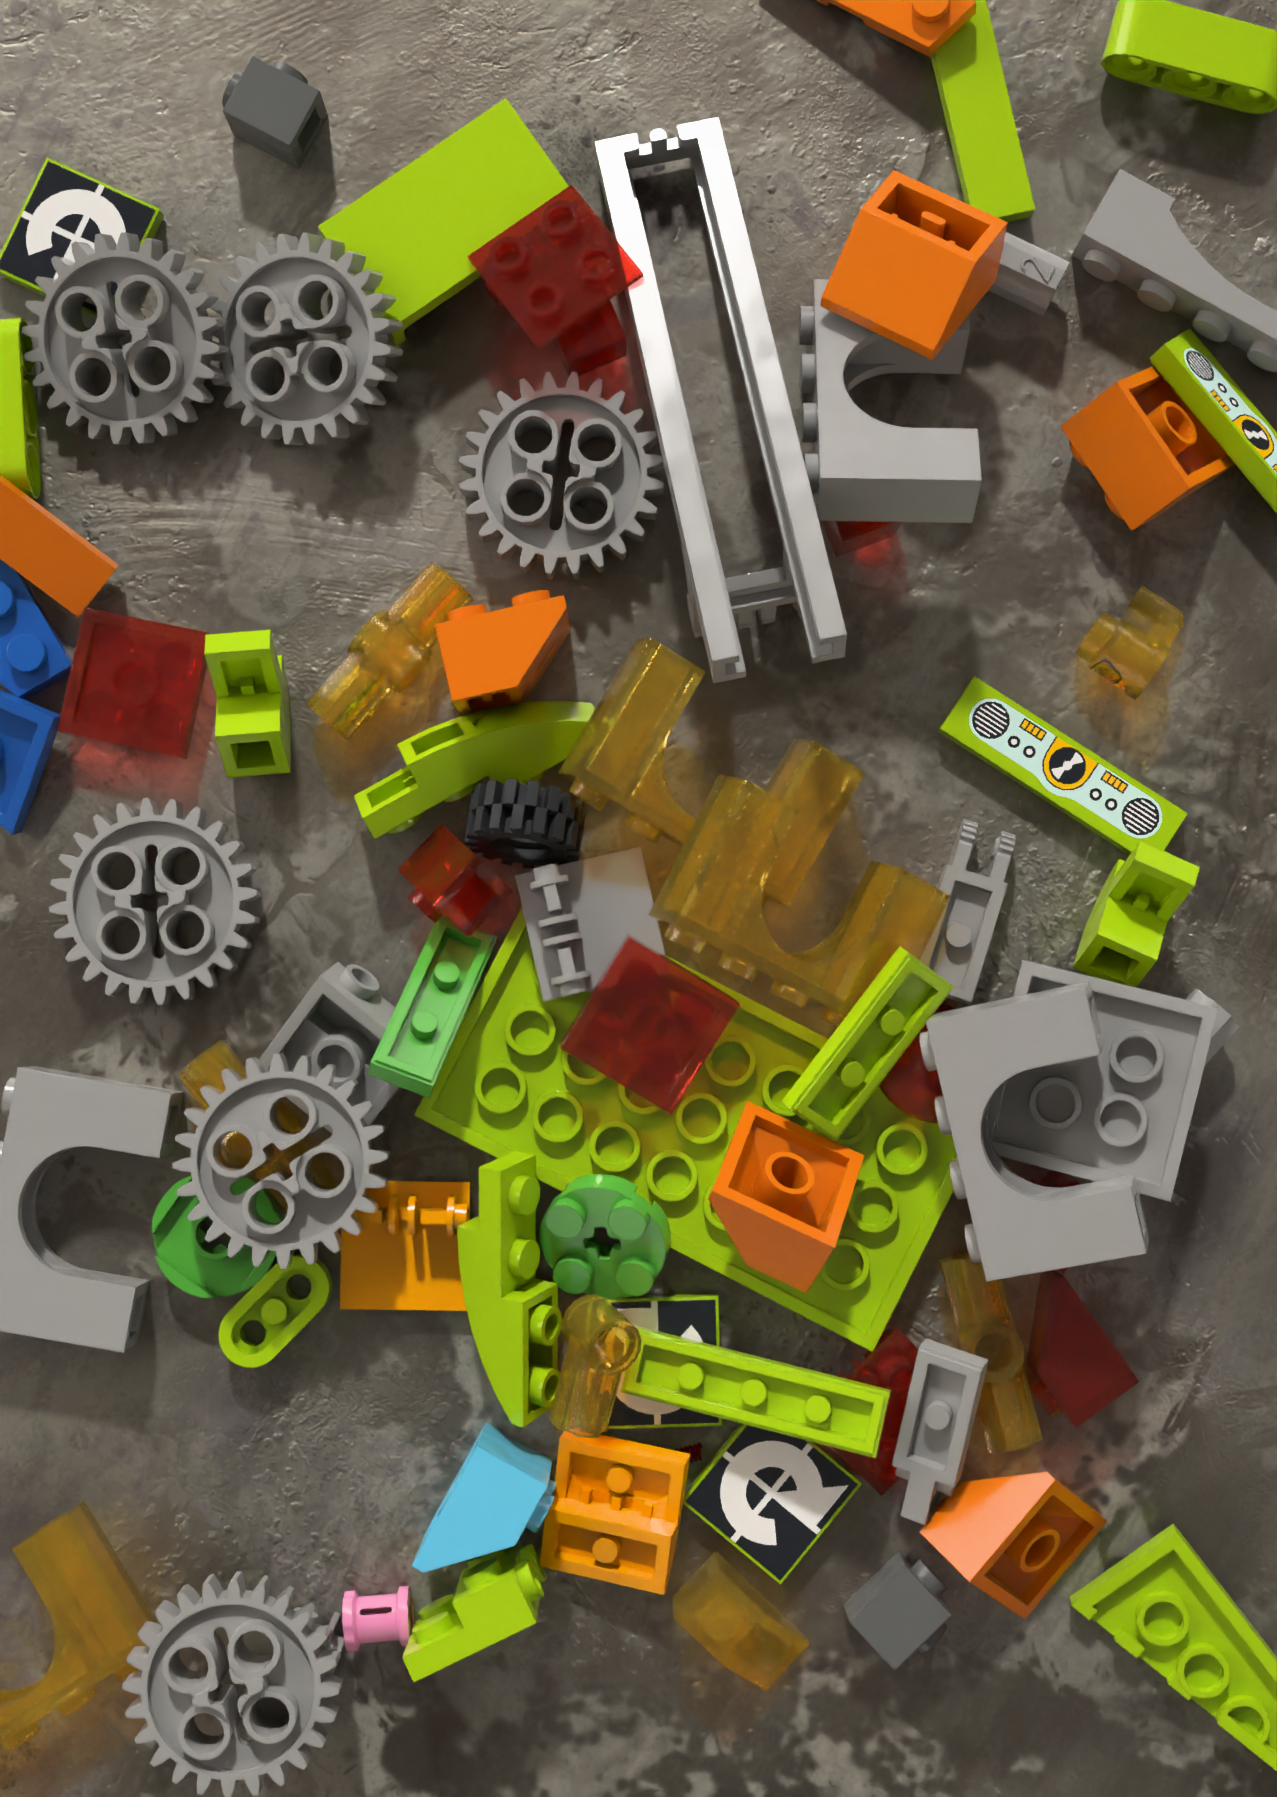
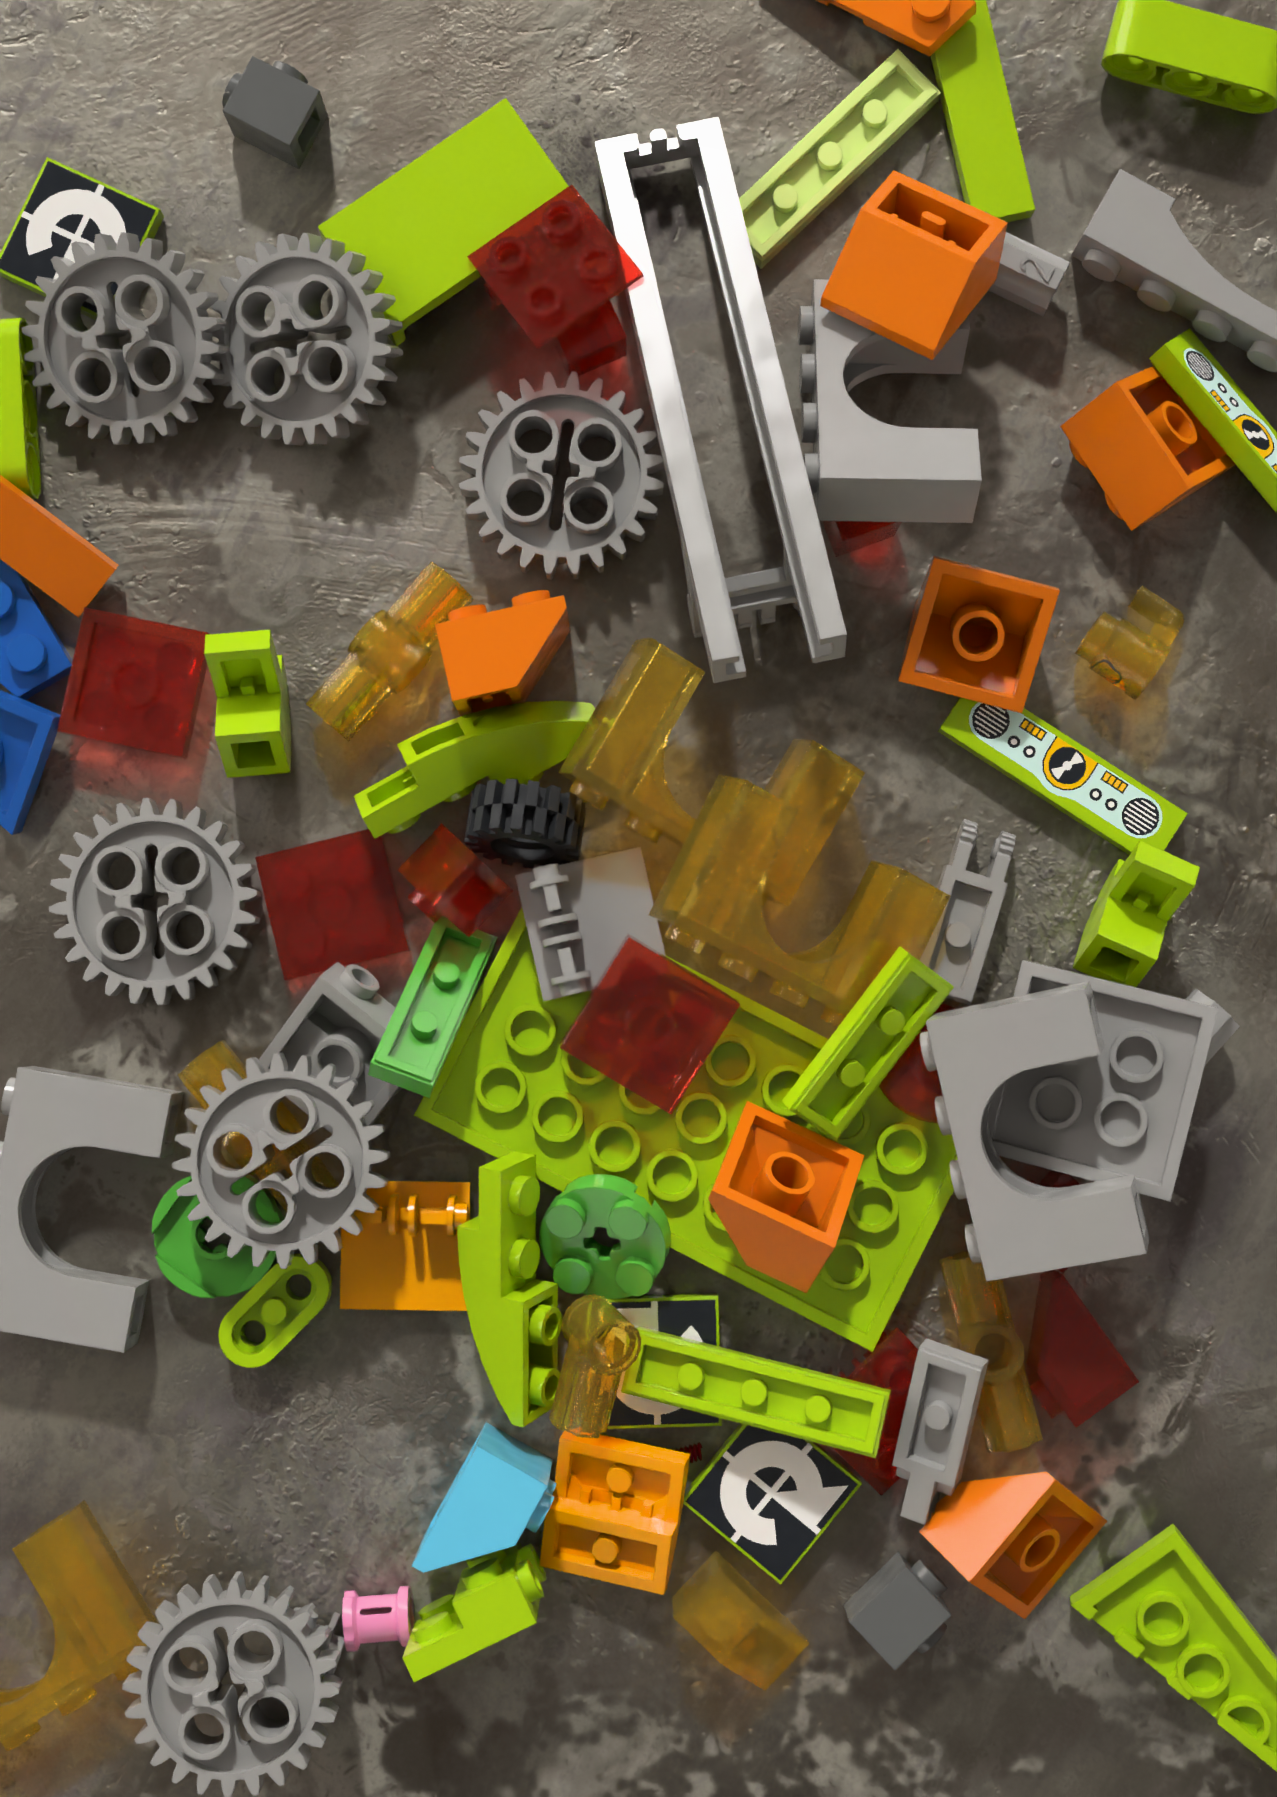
none -> clear red plate [255,829,411,981]
none -> yellowish green tile [739,49,941,269]
none -> orange slope [898,556,1060,713]

